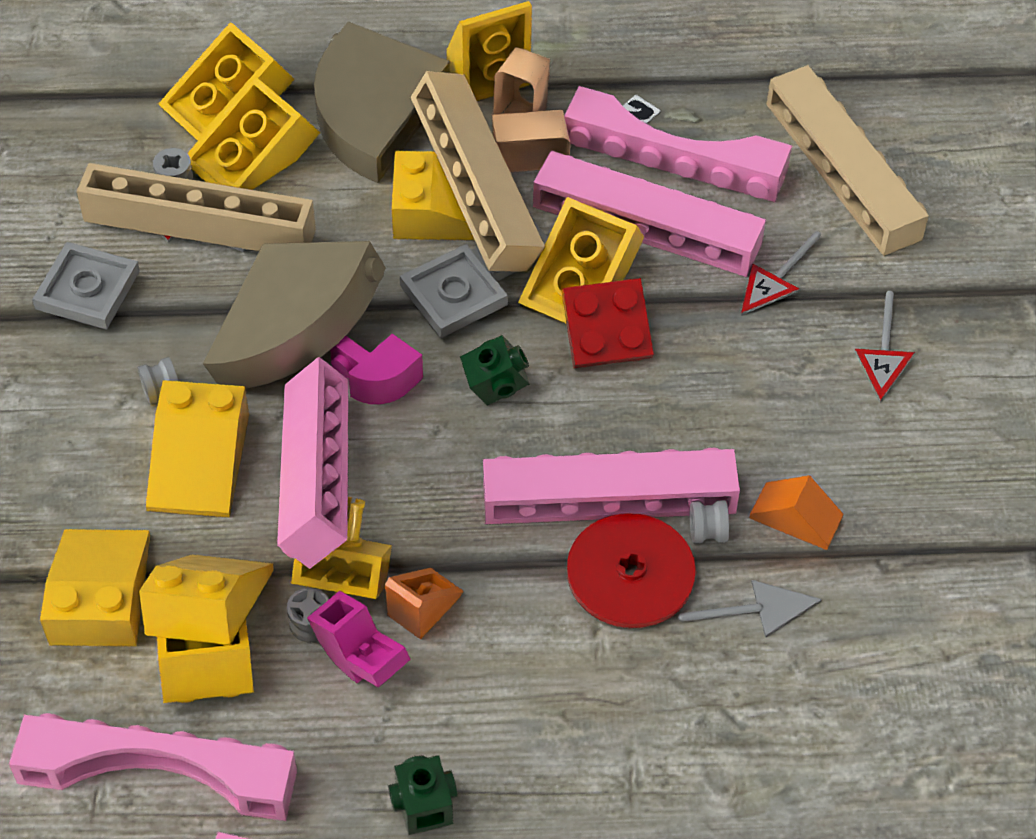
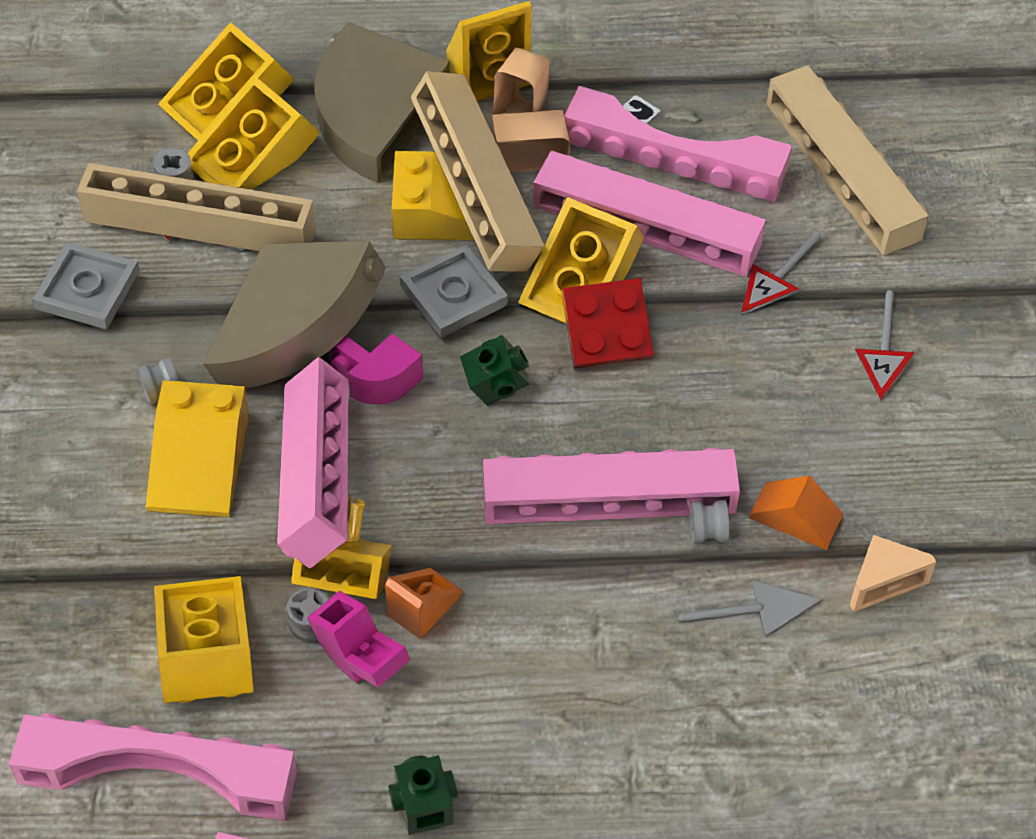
yellow slope [40,529,150,646] -> none
yellow slope [139,554,274,645] -> none
red piece [567,513,696,628] -> none
none -> light nougat slope [850,535,936,612]

